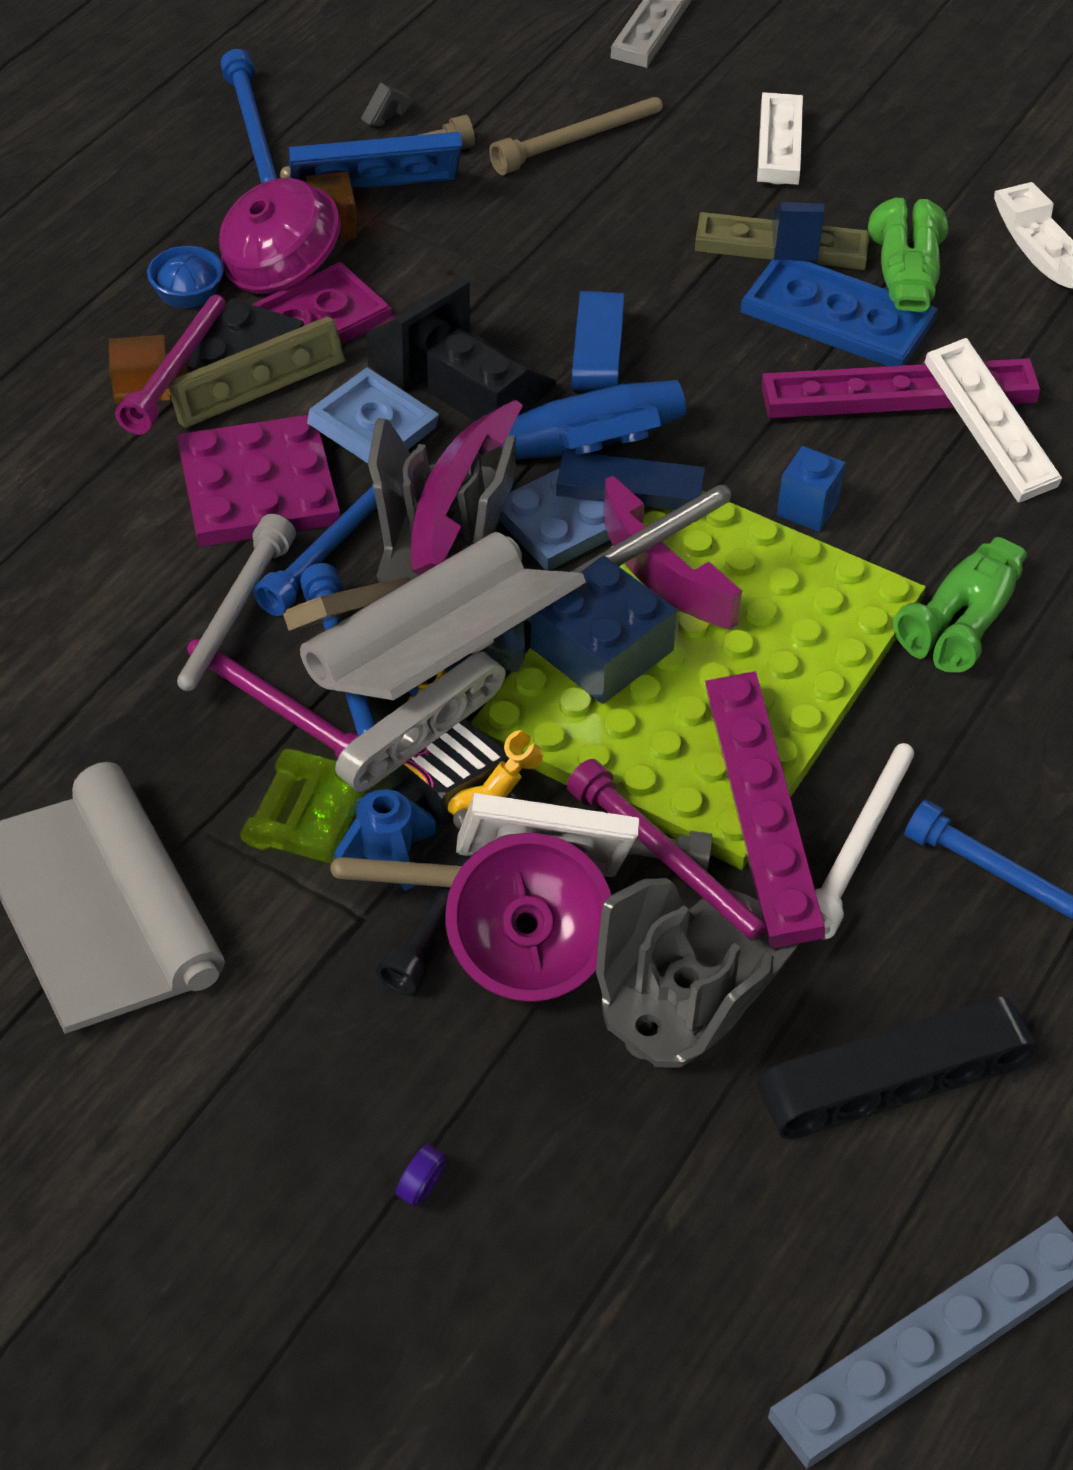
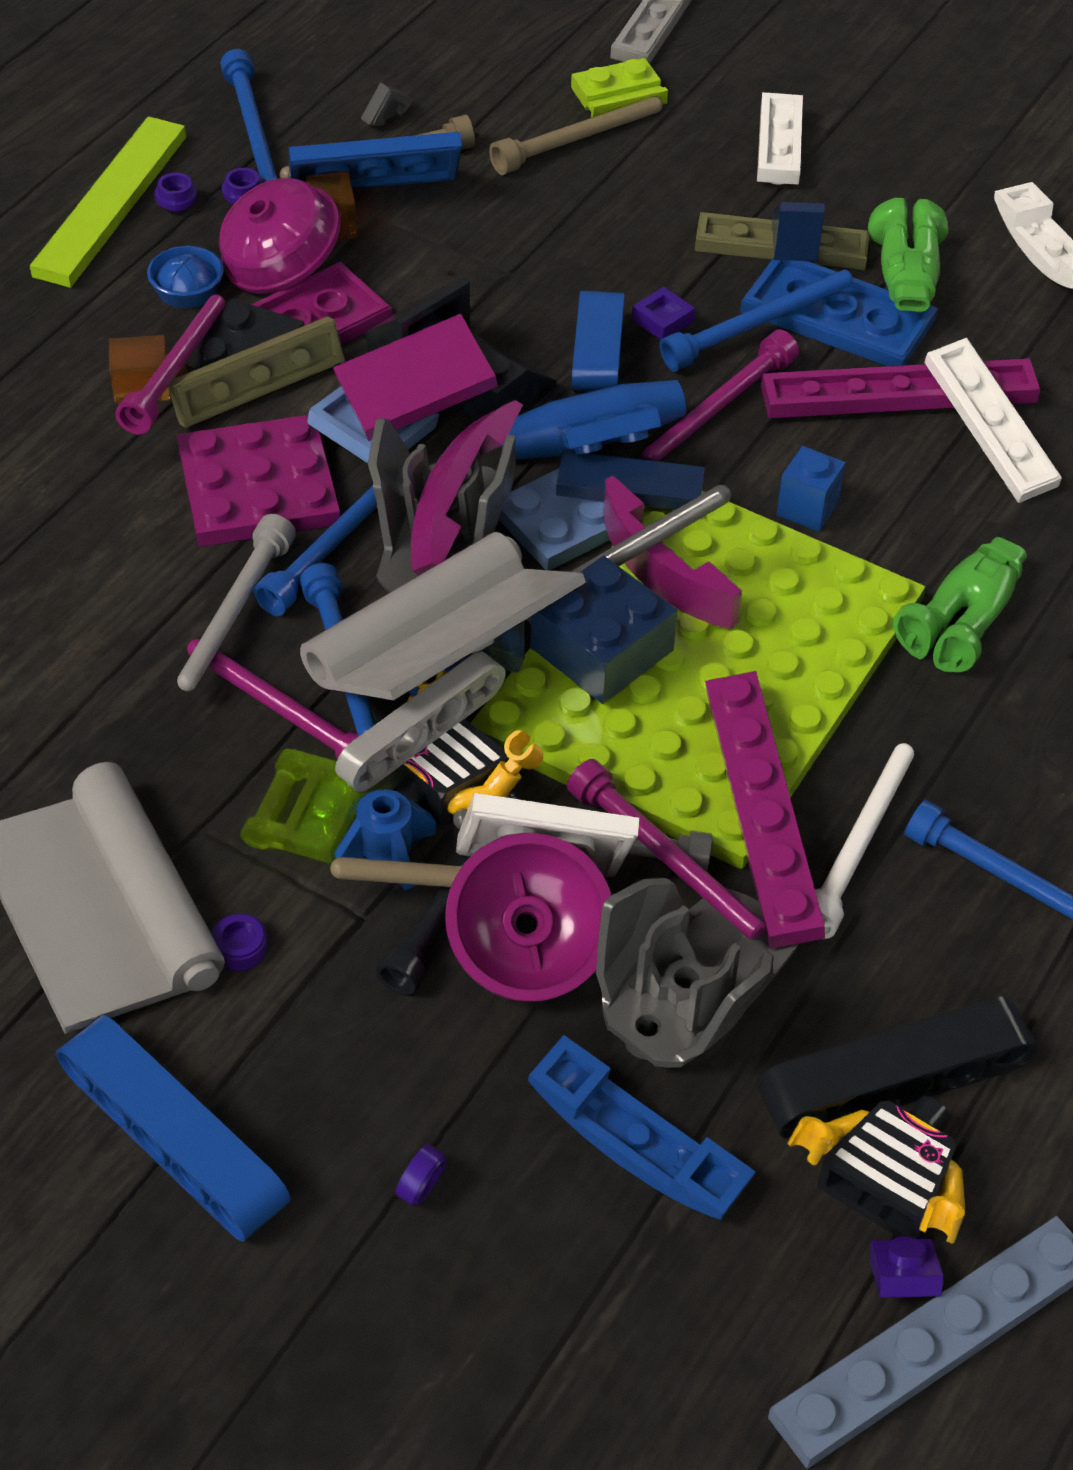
dark tan tile [283,577,411,631] -> none
none -> lime tile [30,116,186,288]
none -> blue beam [56,1015,291,1242]
none -> dark purple plate [155,172,198,212]
none -> dark purple tile [211,914,268,971]
none -> dark purple plate [222,168,263,204]
none -> magenta tile [333,314,498,441]
none -> blue slope [528,1035,756,1220]
none -> lime plate [571,58,668,118]
none -> dark purple plate [632,287,695,340]
none -> magenta piece [642,329,800,462]
none -> blue piece [659,269,853,372]
none -> torso [787,1096,965,1244]
none -> dark purple plate [869,1237,943,1297]

